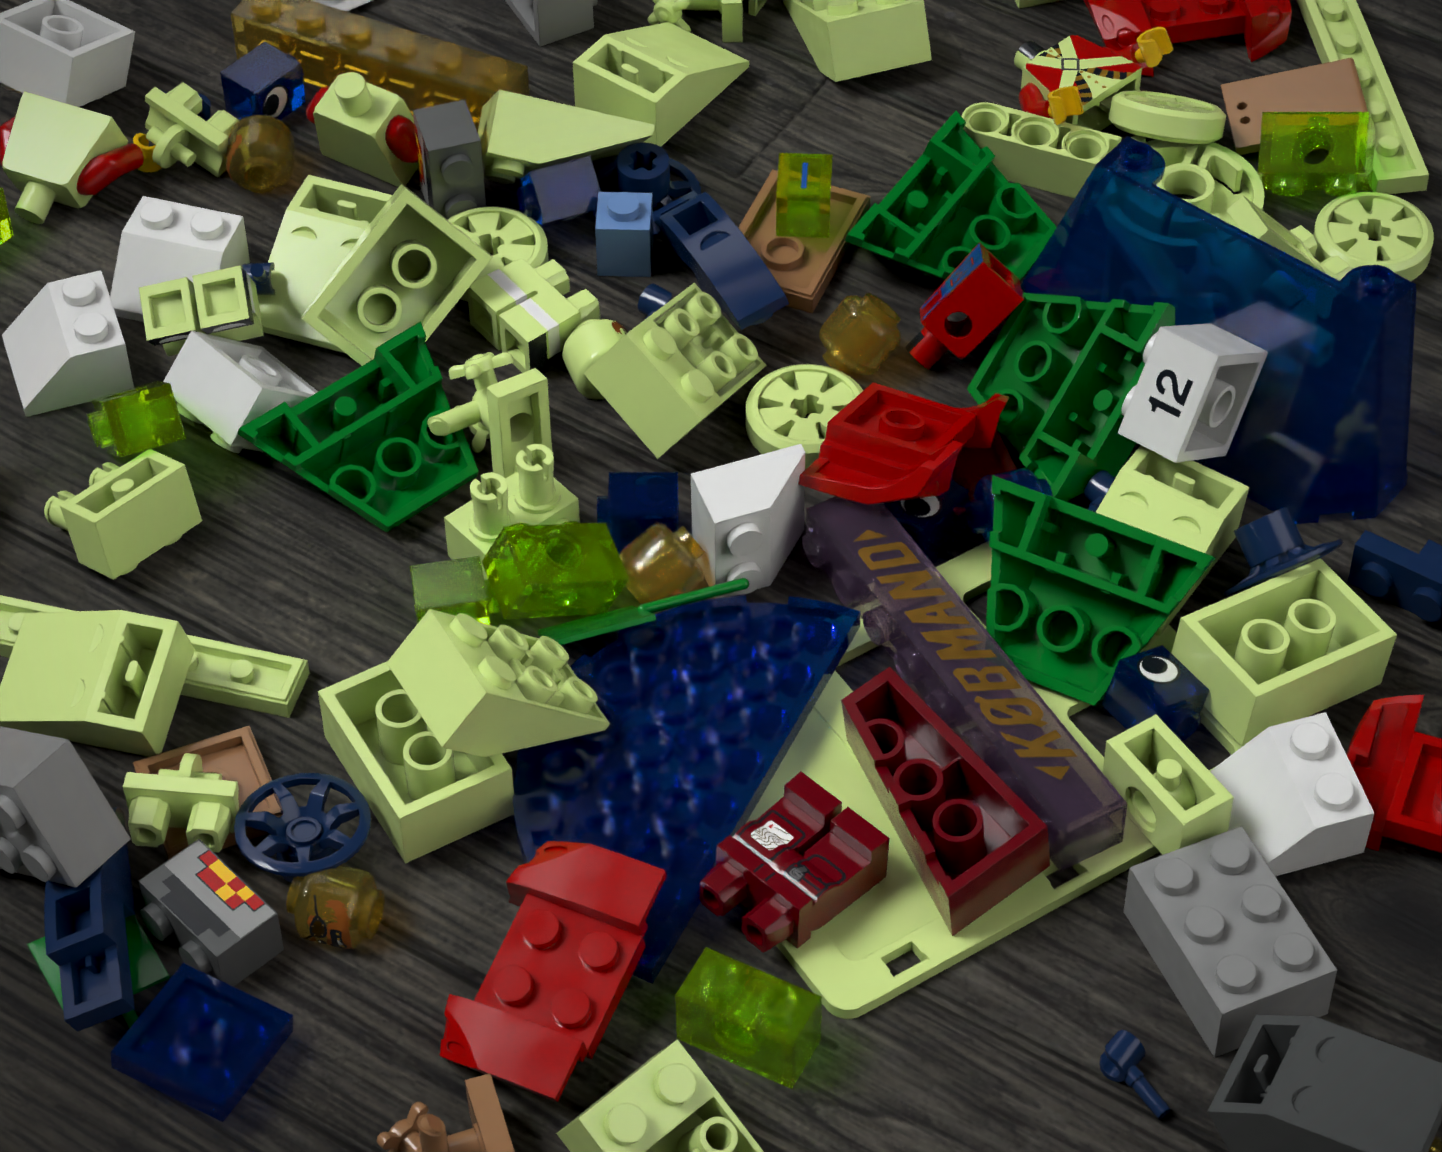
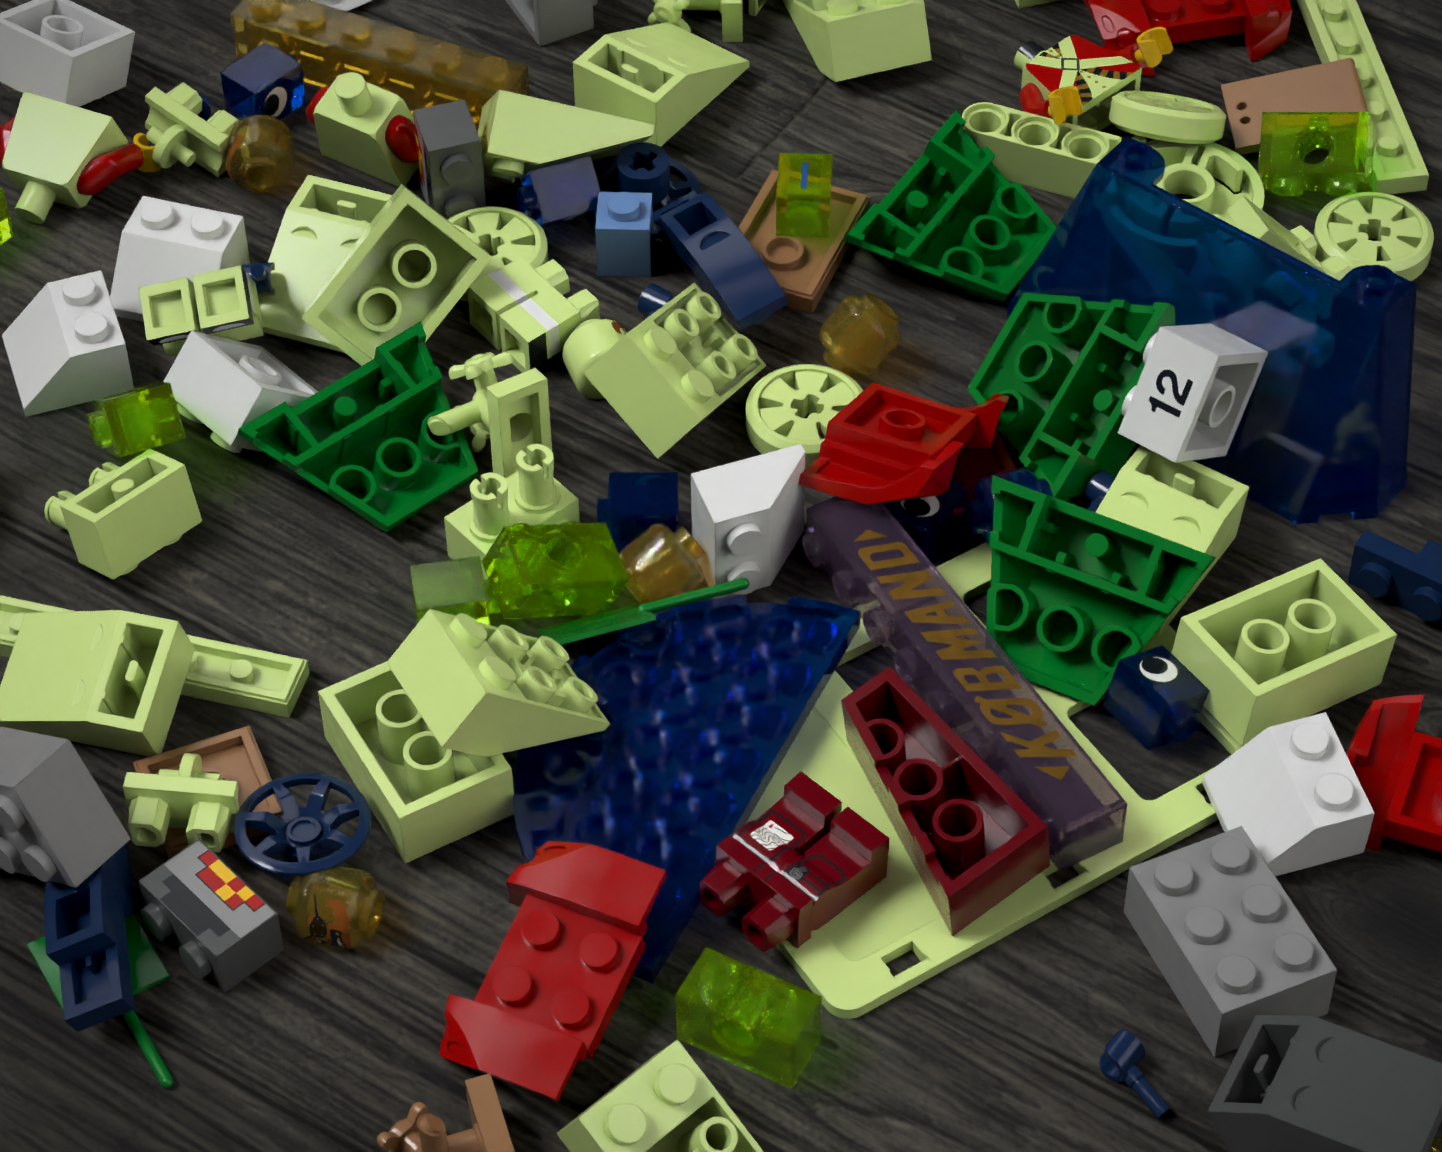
clear blue plate [111,963,293,1122] -> none
red torso [906,242,1024,369] -> none
yellowish green brick [1101,714,1234,855] -> none
dark blue wheel [1223,506,1344,597] -> none

